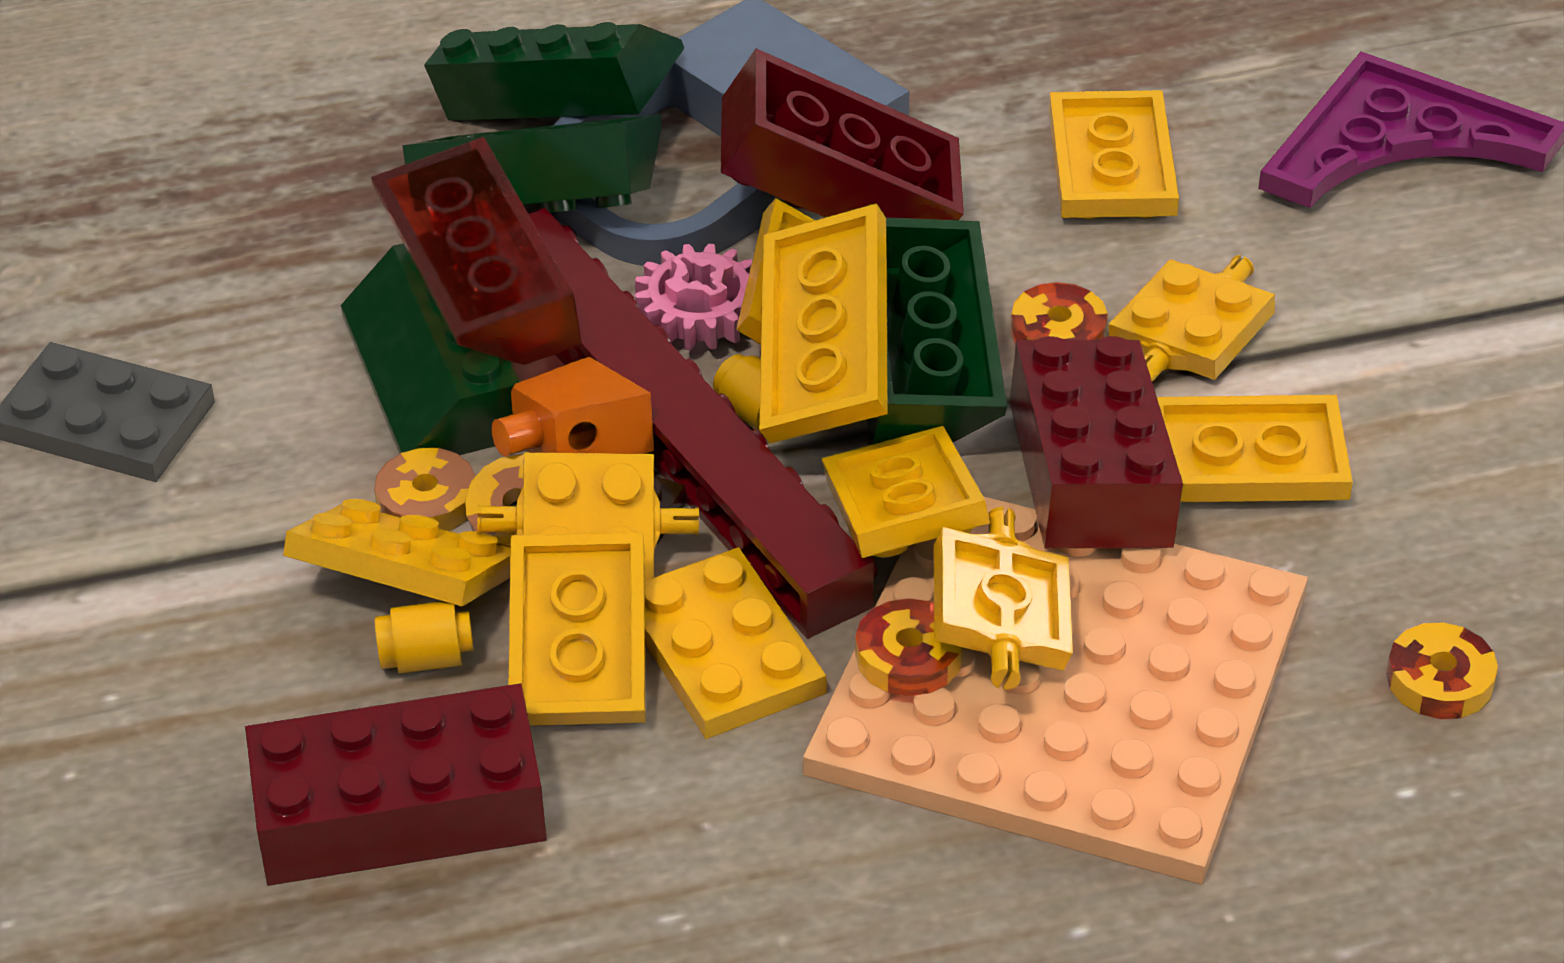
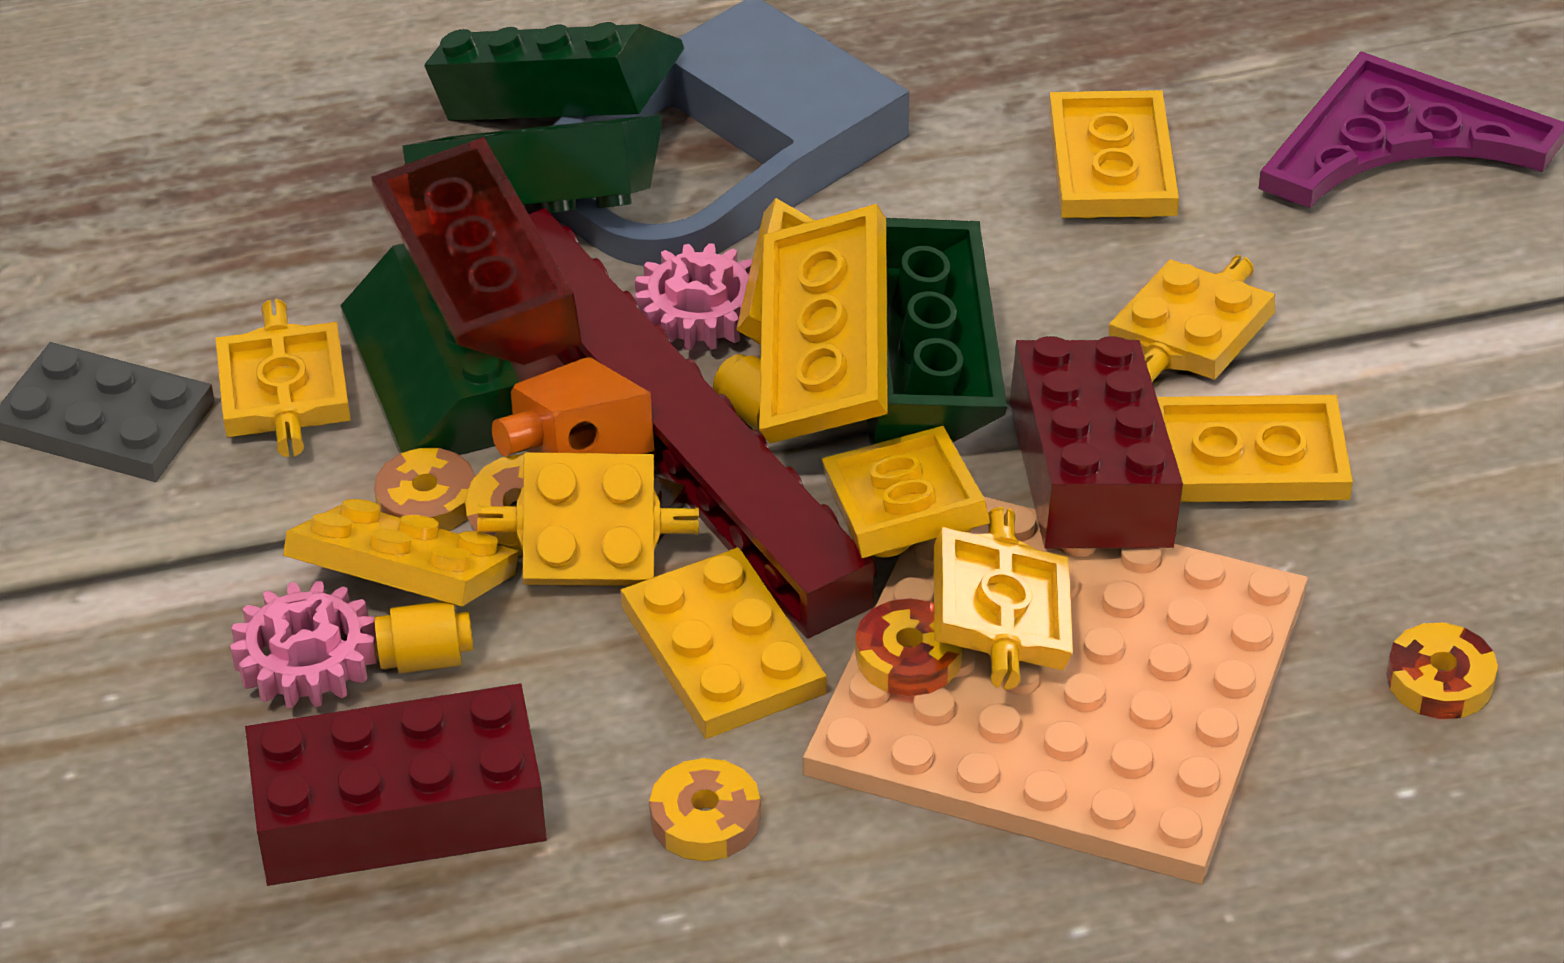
yellow plate [508,532,646,726] -> none
dark red brick [721,48,964,220] -> none
piece [1010,282,1108,345] -> none
none -> yellow plate [215,299,351,457]
none -> bright pink gear [230,581,378,708]
none -> yellow piece [649,758,761,861]

